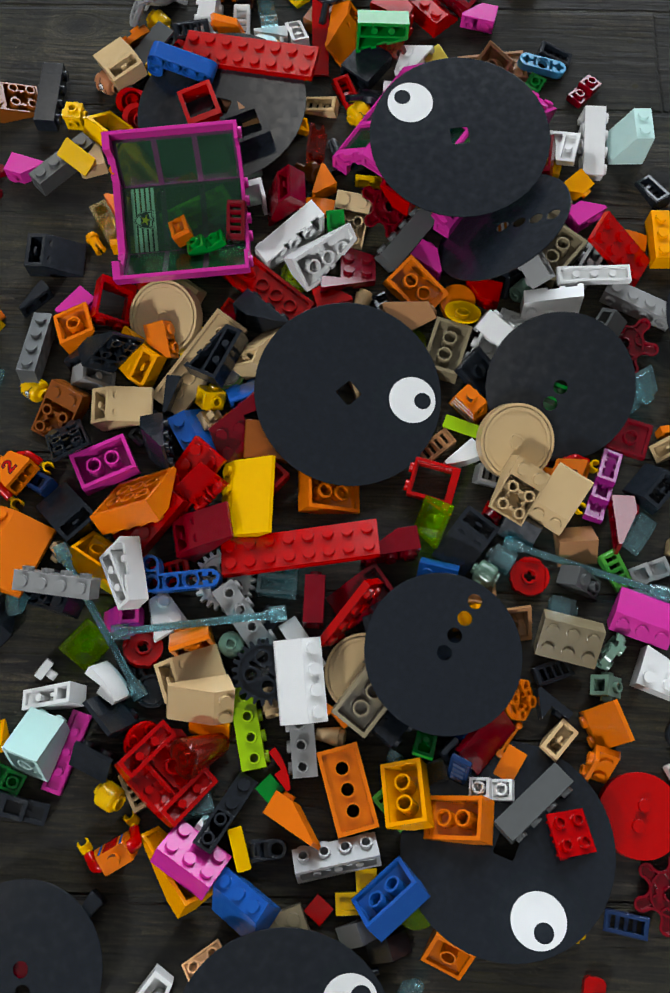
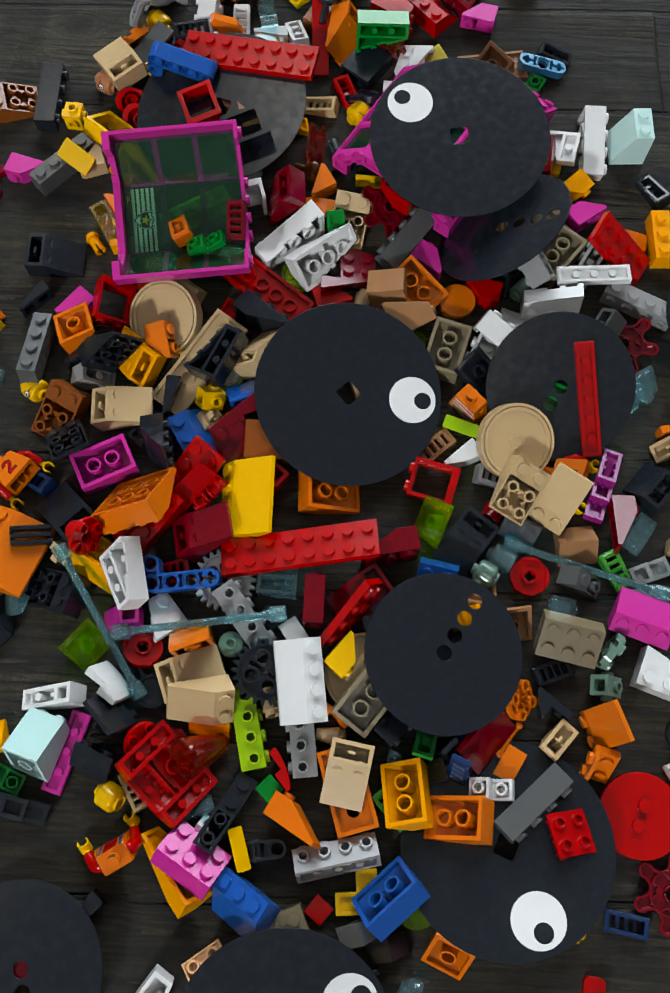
light grey brick [12,565,101,600] -> none
white tile [34,658,58,681] -> none
yellow dish [444,301,481,324] -> none
dark red slope [565,75,602,109] -> none
dark red tile [603,418,654,461] -> none
none -> black tile [9,524,52,547]
none -> red plate [65,516,104,555]
none -> tan slope [319,737,375,812]
none -> yellow slope [323,631,356,679]
none -> medium nougat slope [367,268,408,308]
none -> red tile [573,340,602,457]

